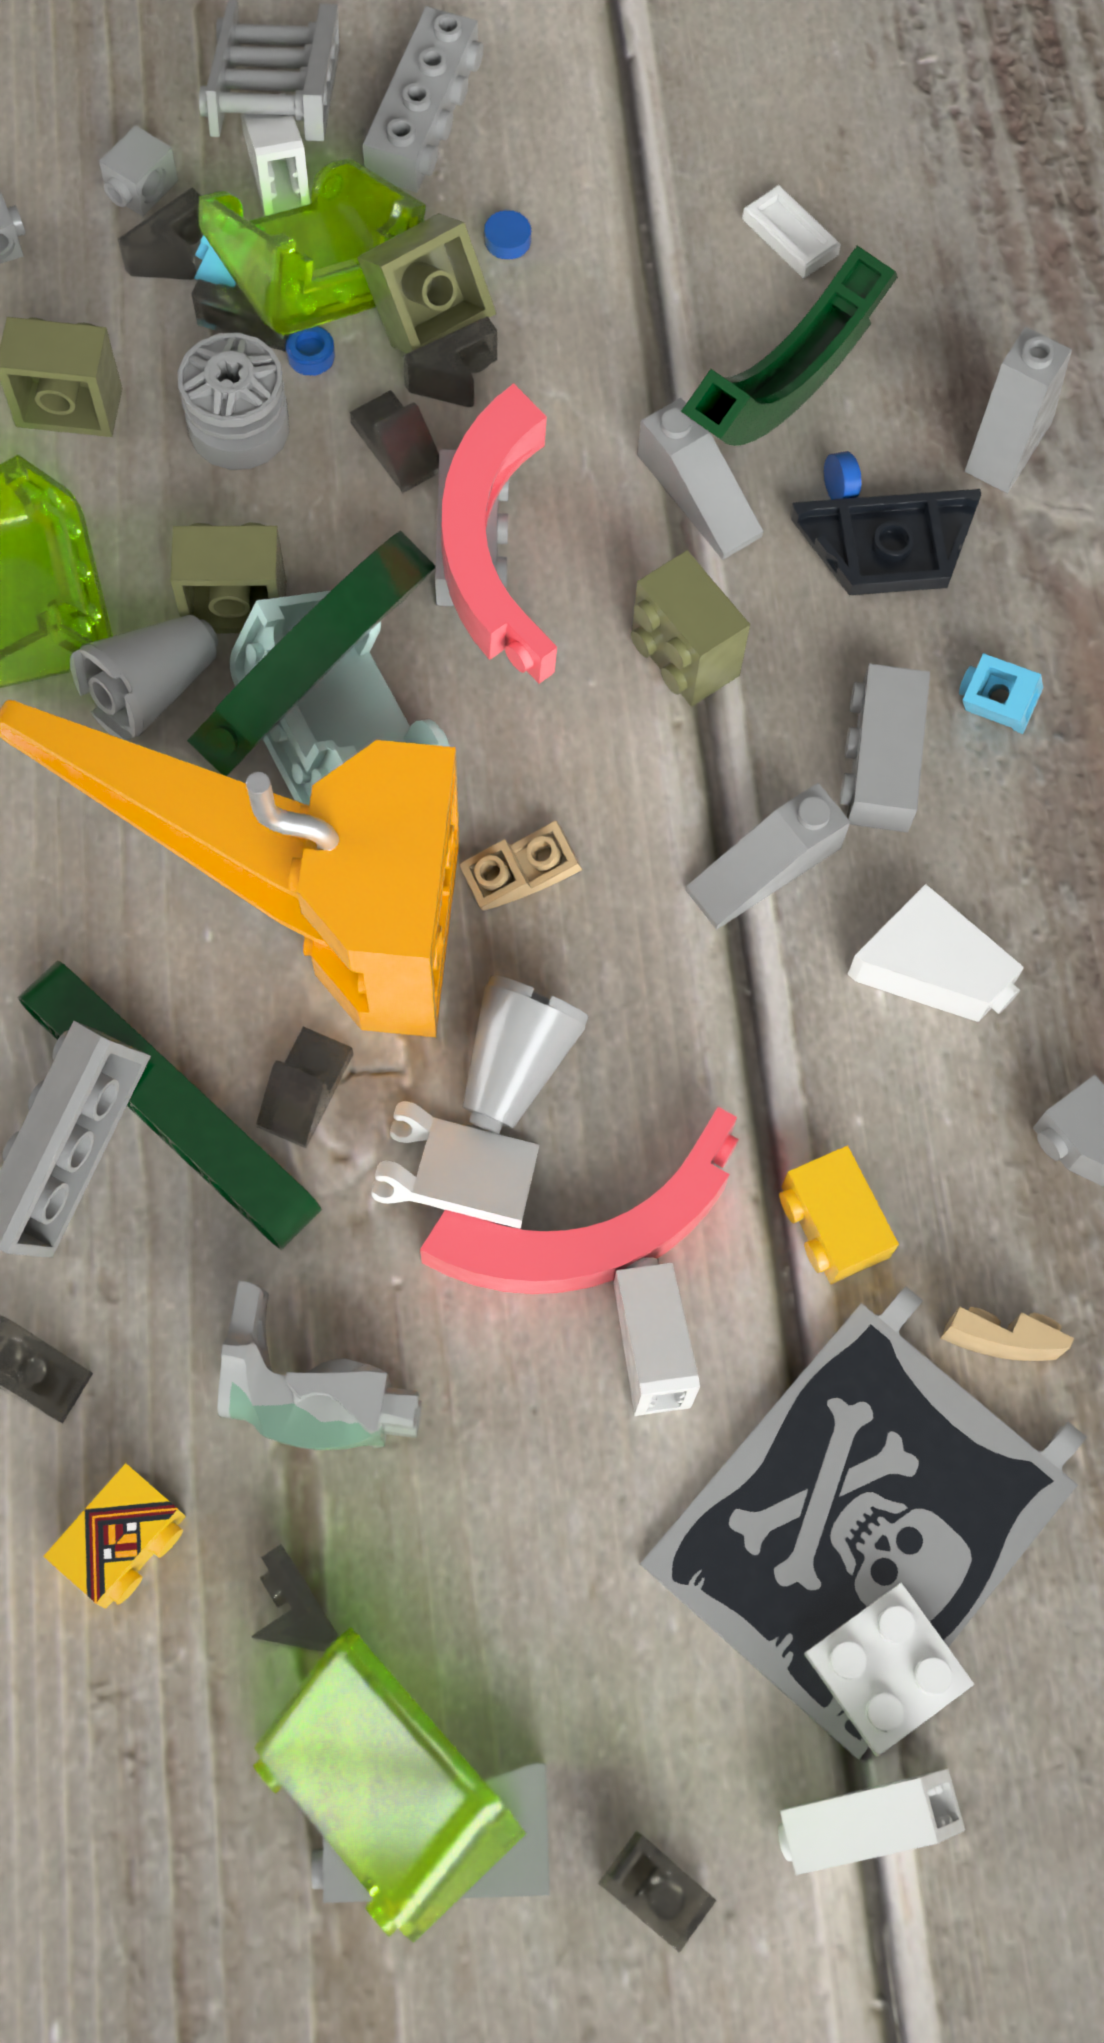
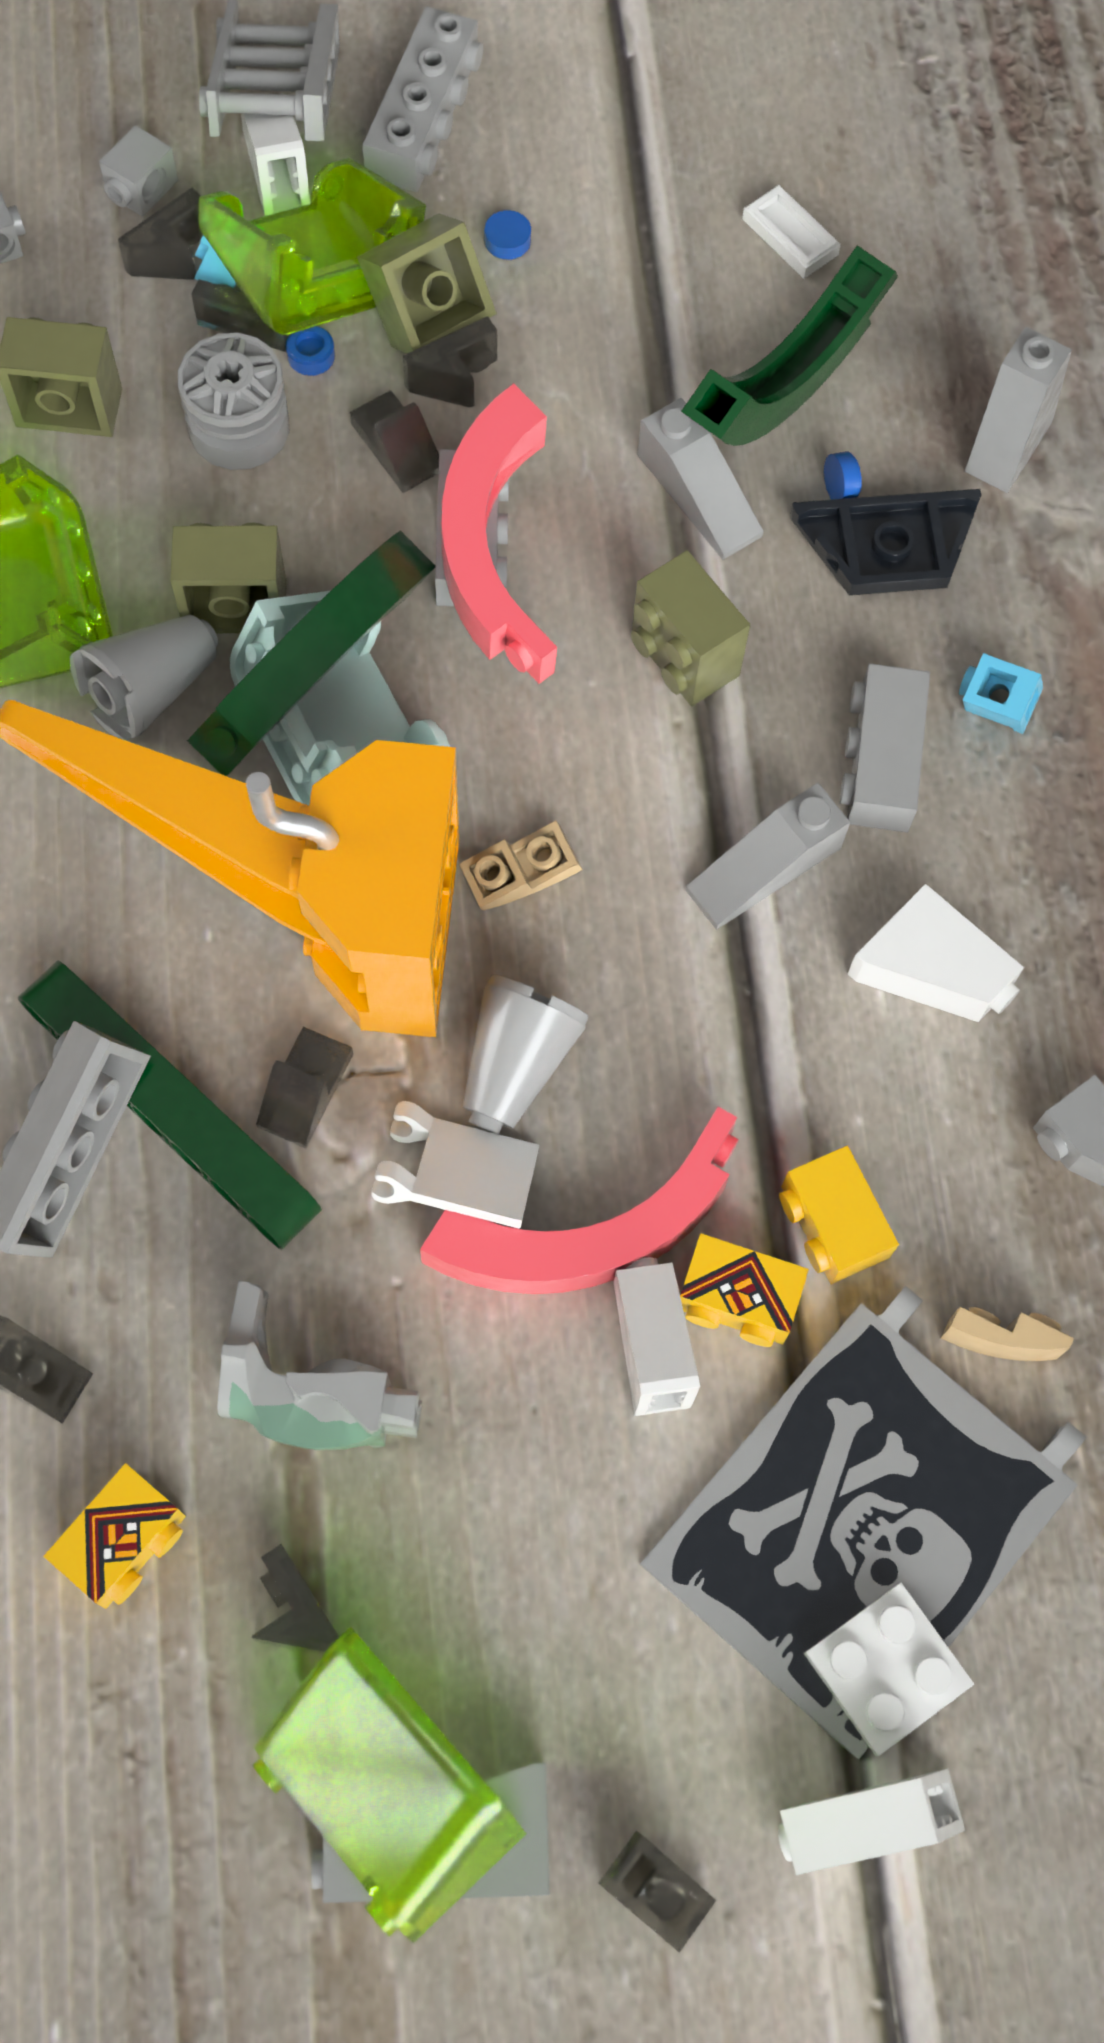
none -> yellow brick [680,1233,809,1347]

